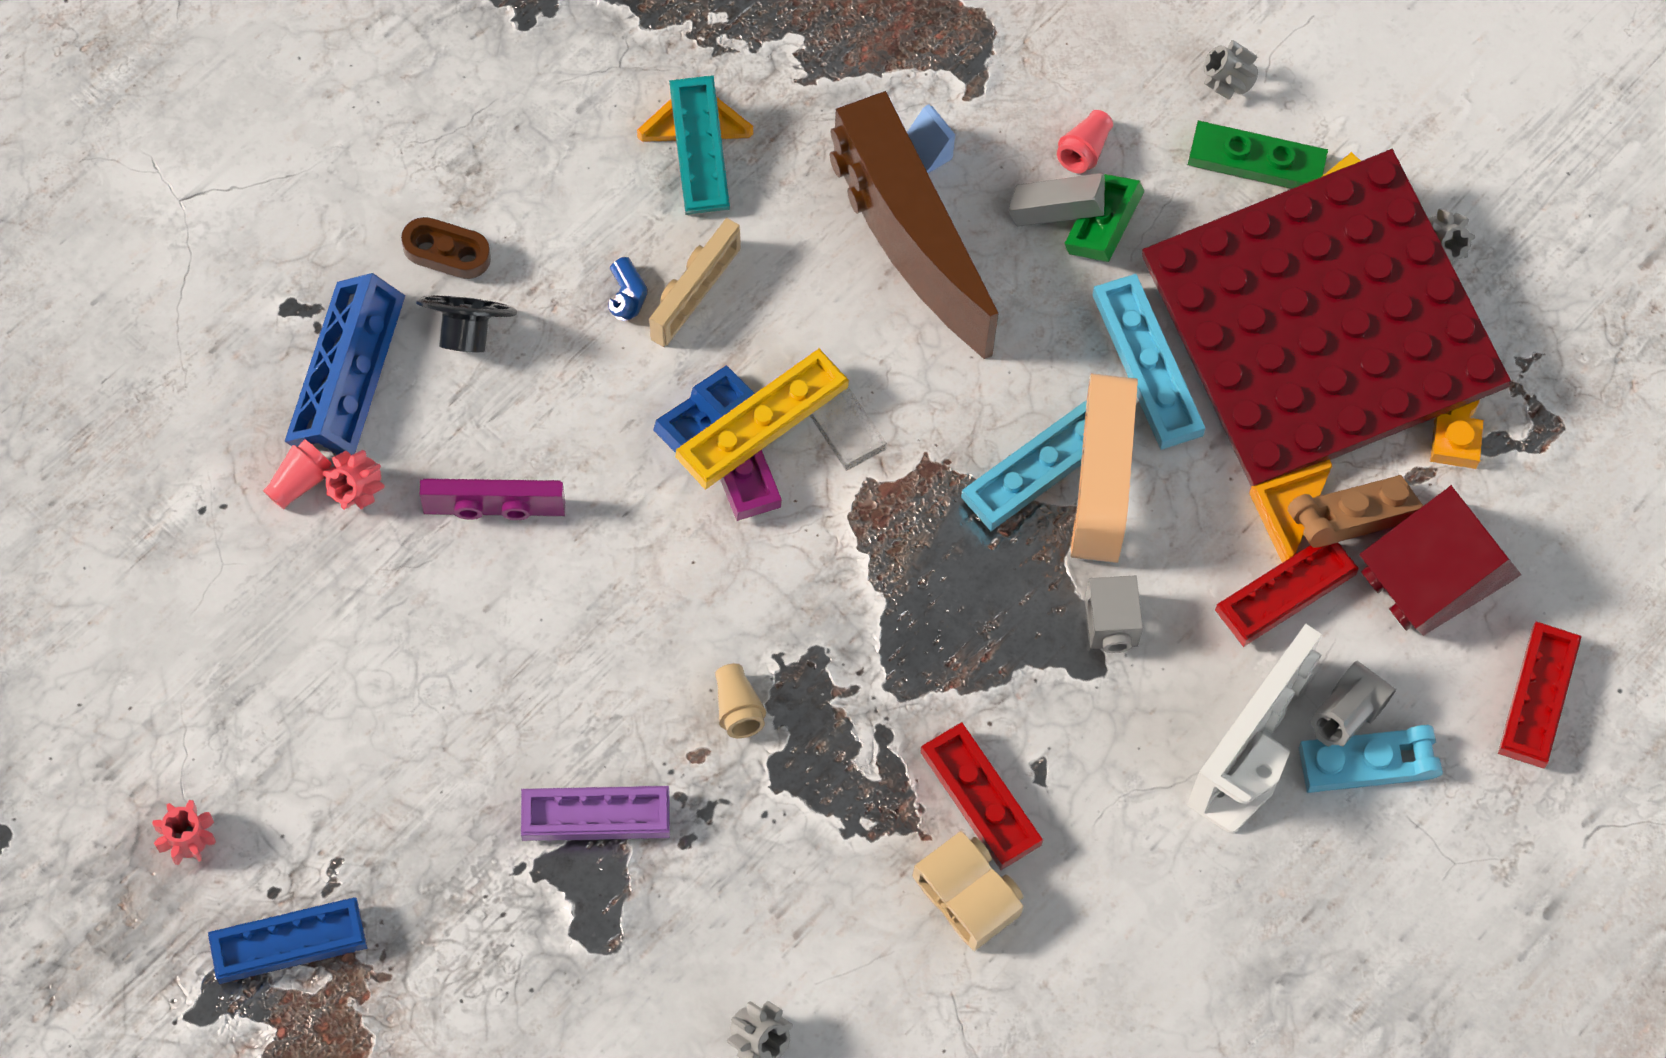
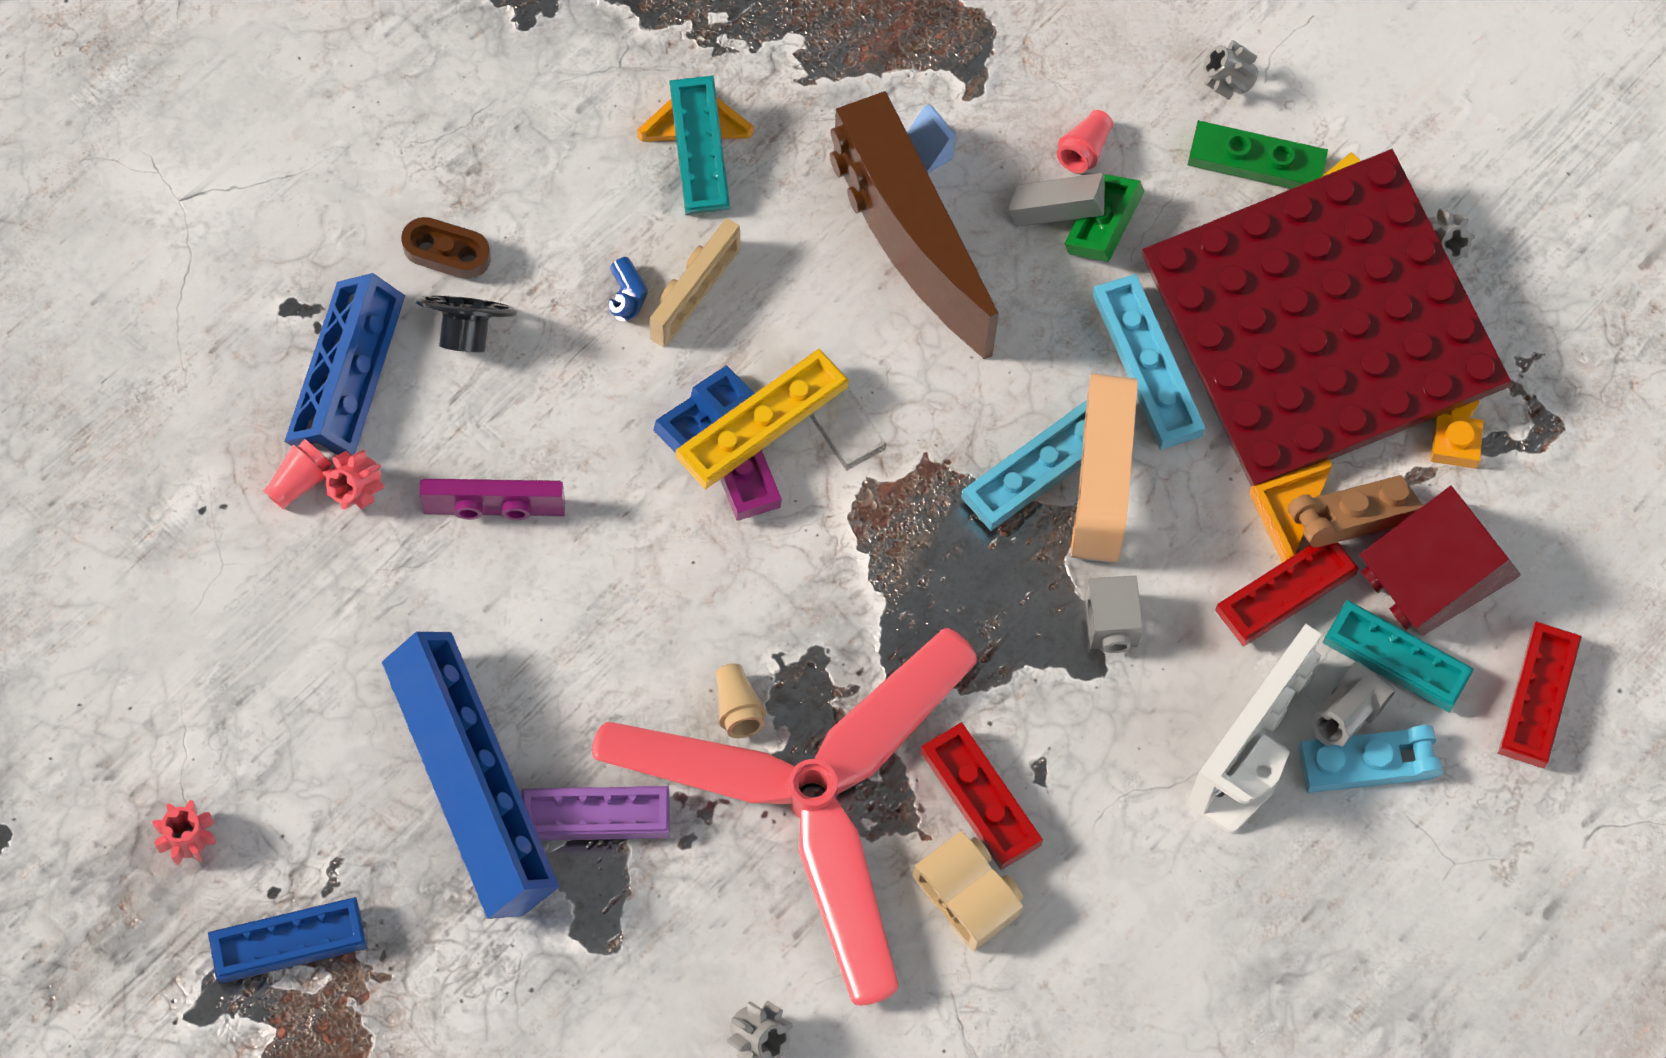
none -> blue brick [382,631,560,919]
none -> coral piece [592,628,977,1006]
none -> teal plate [1322,600,1474,713]

